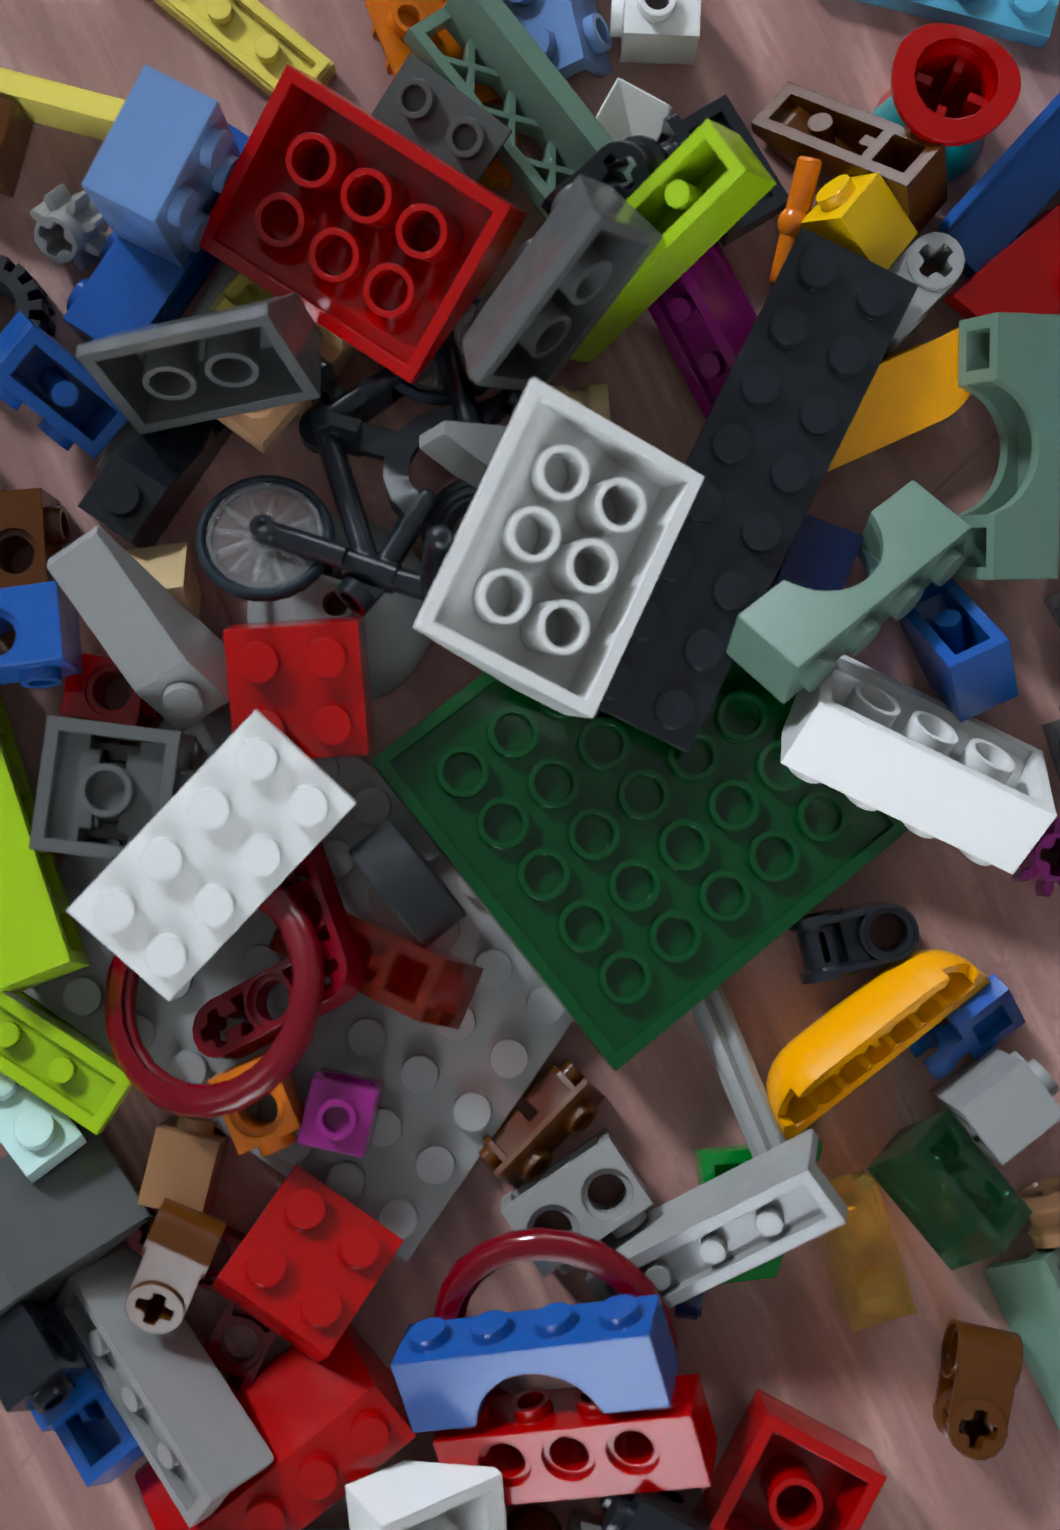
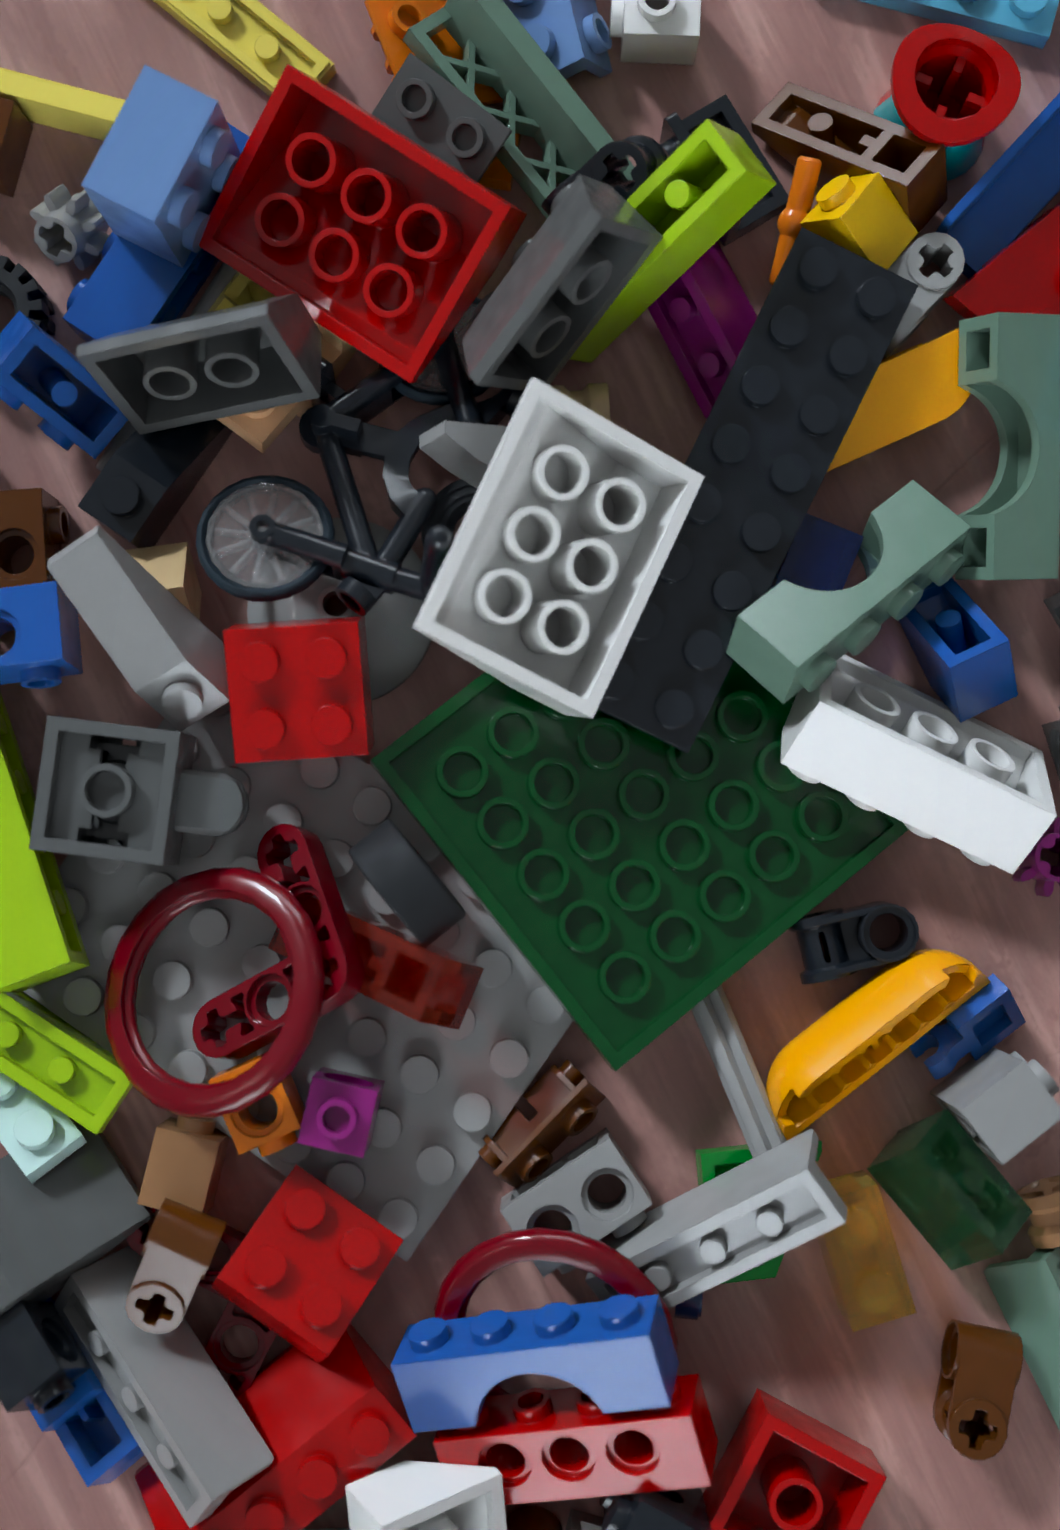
red brick [60,652,162,728] -> none
white plate [66,709,356,1001] -> none
white slope [596,77,673,166] -> none

